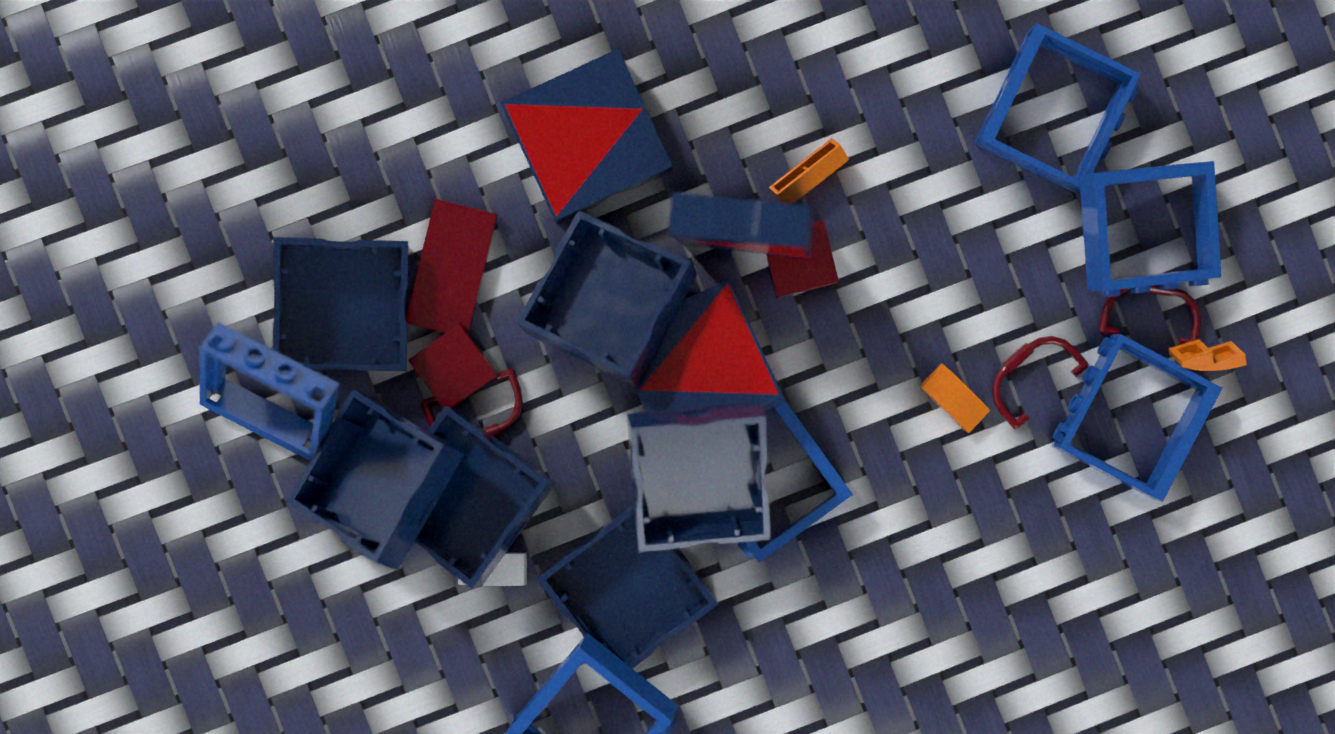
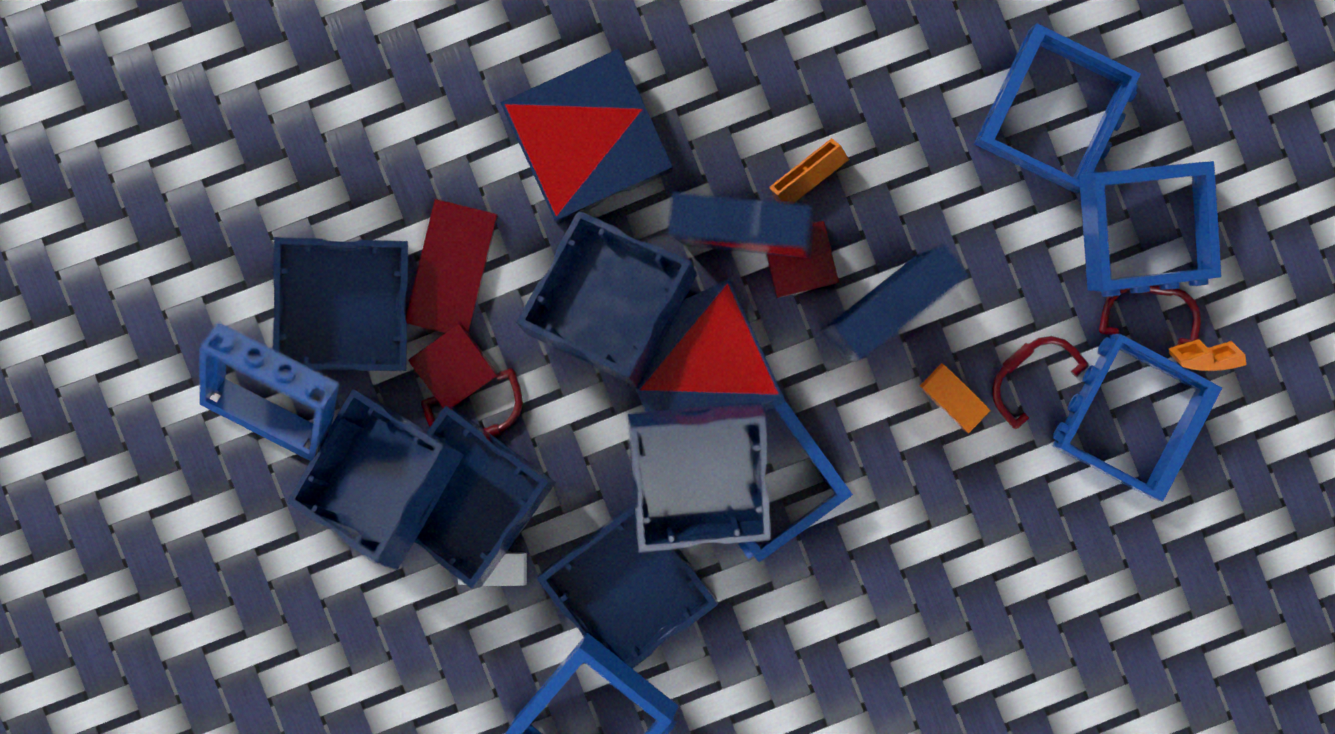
none -> dark blue tile [820,243,969,361]

